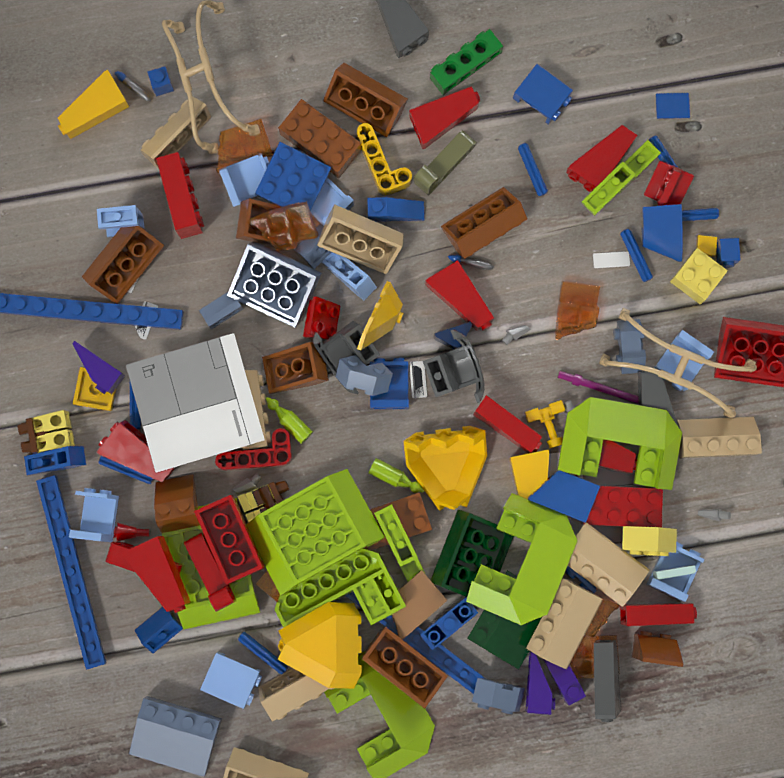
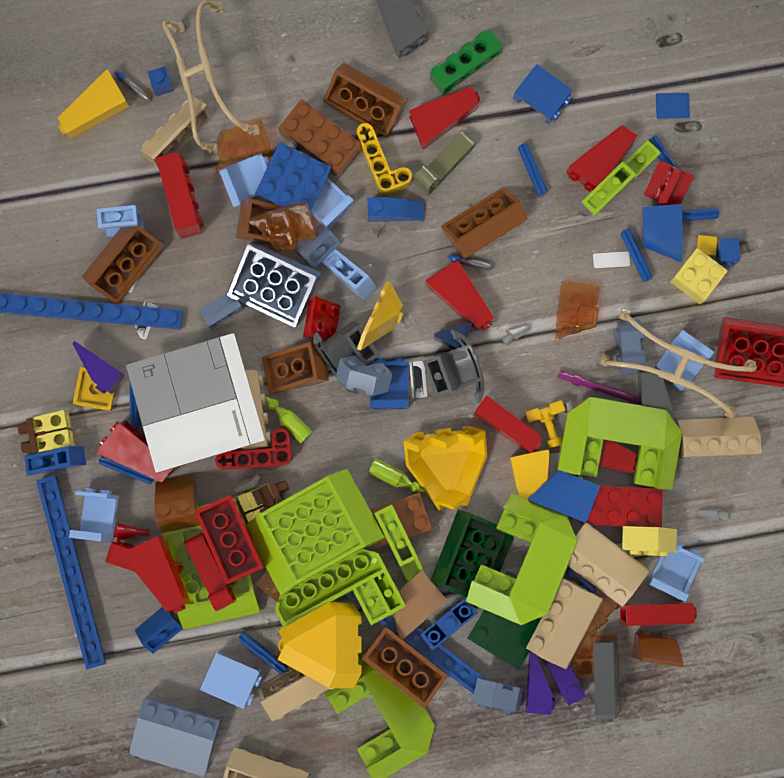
tan slope [317,204,403,274] -> none
light aqua tile [653,565,696,579] -> none

